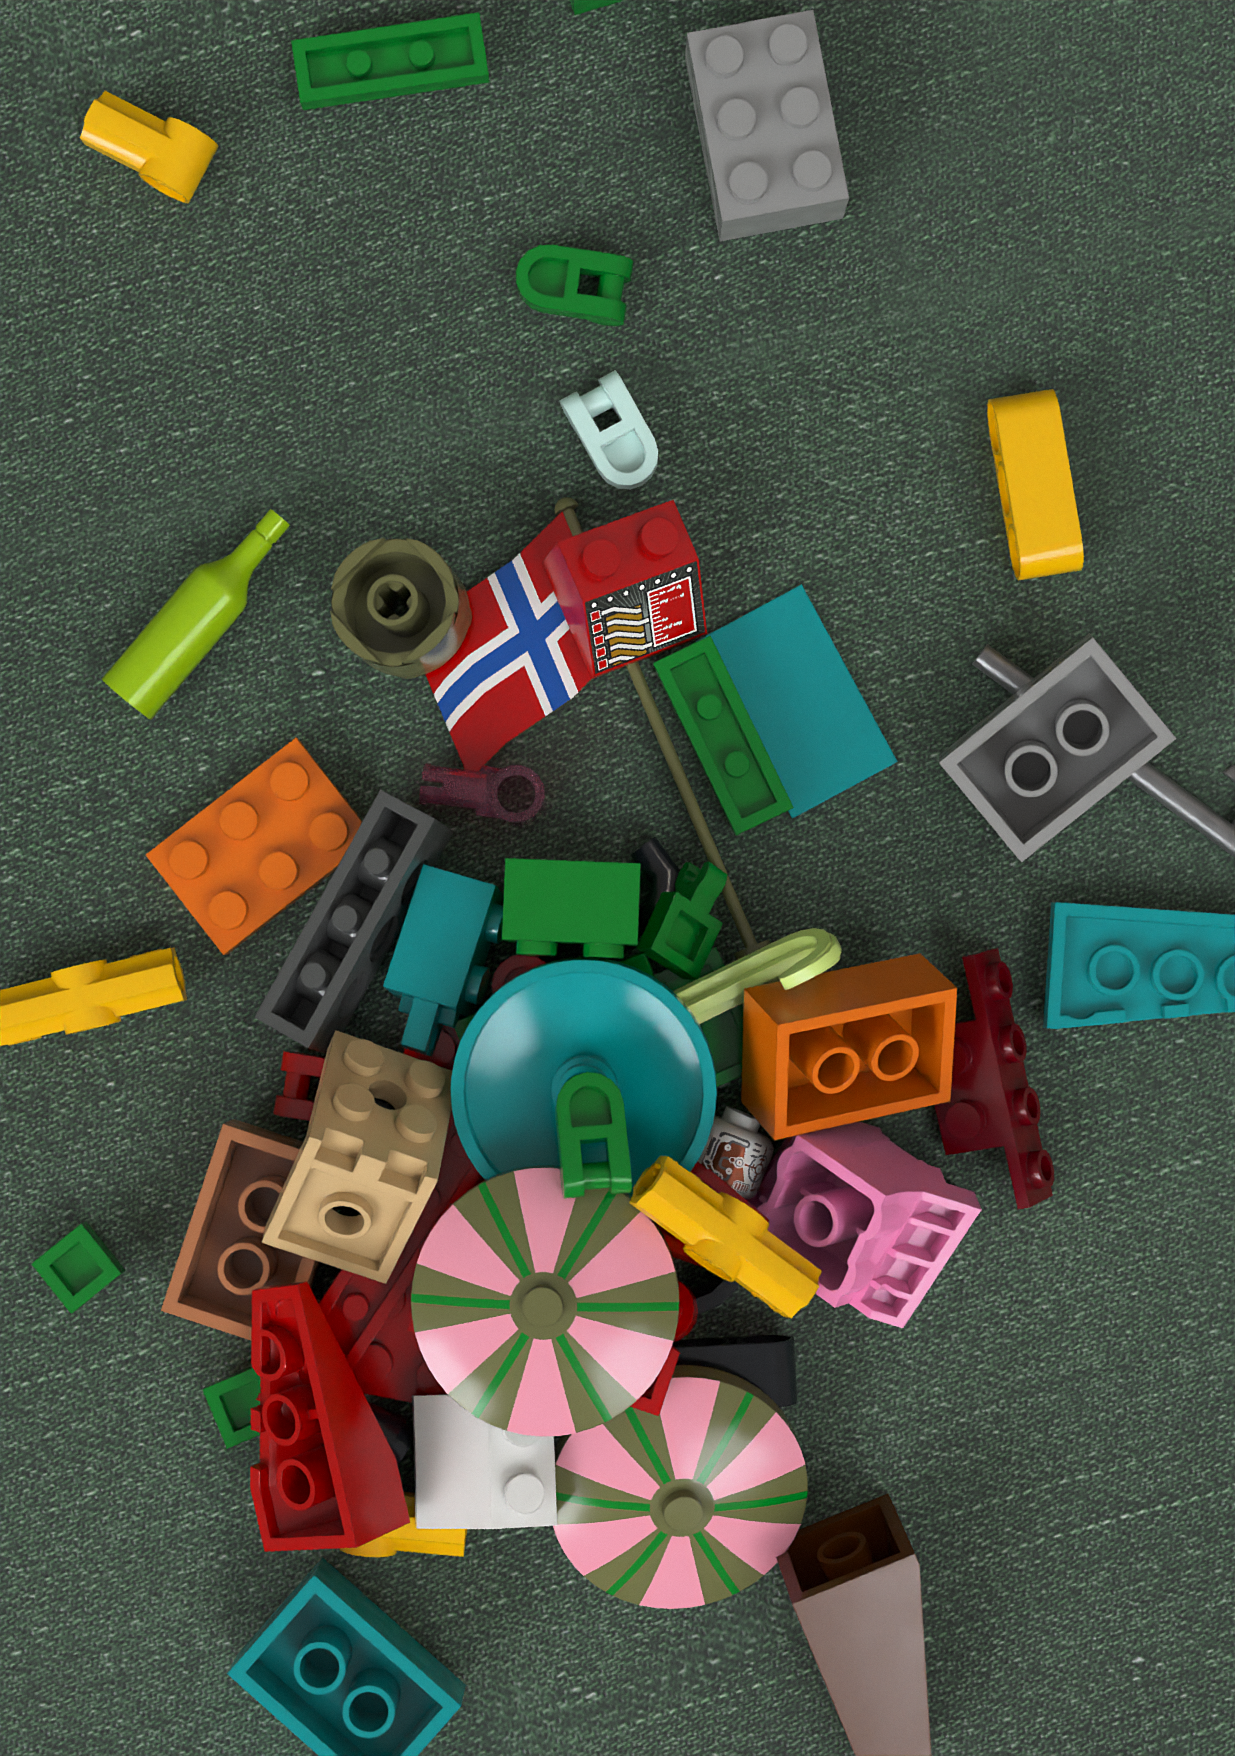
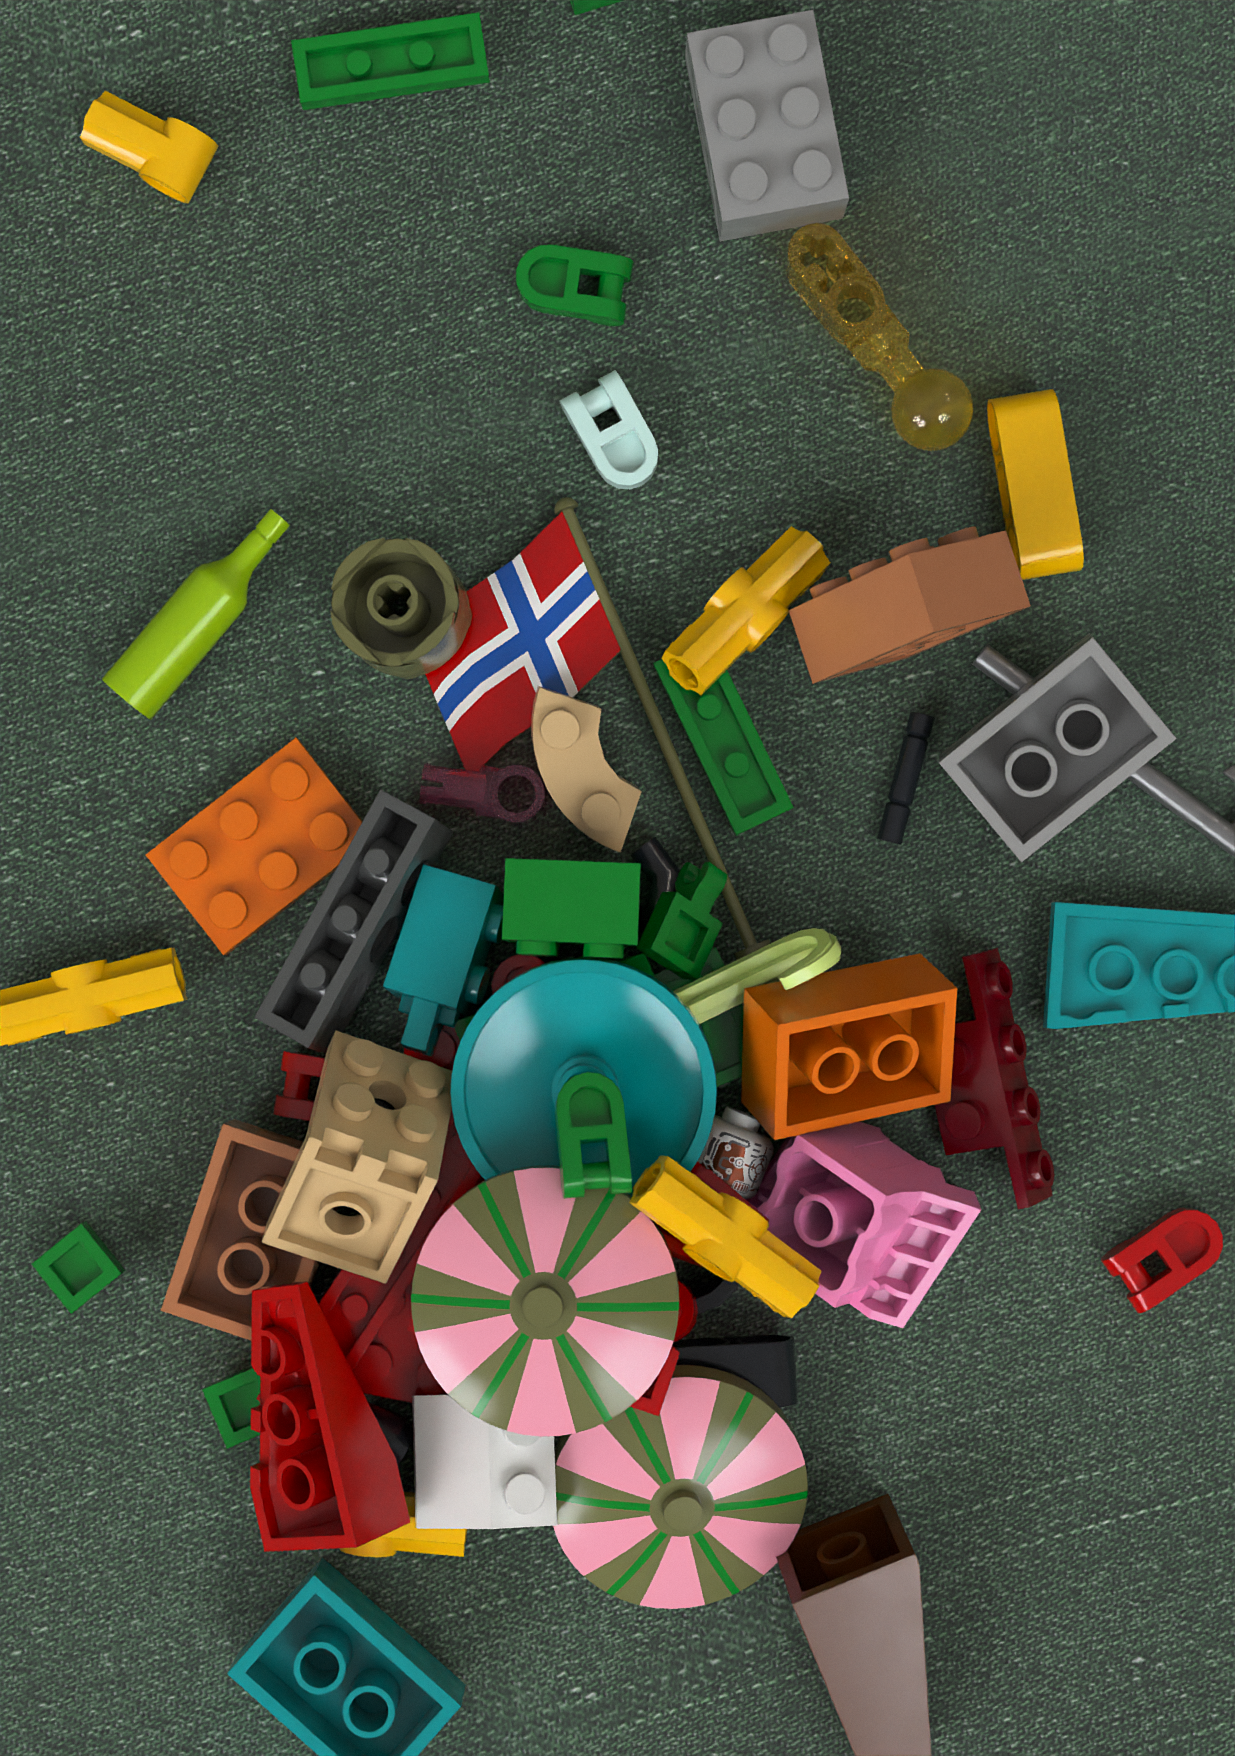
slope [542,500,707,679] -> none
teal window [696,584,898,819] -> none
none -> tan brick [531,686,642,853]
none -> yellow piece [661,526,831,695]
none -> clear yellow beam [786,223,973,451]
none -> nougat brick [789,527,1031,684]
none -> black wheel [877,712,935,845]
none -> red plate [1101,1208,1223,1313]

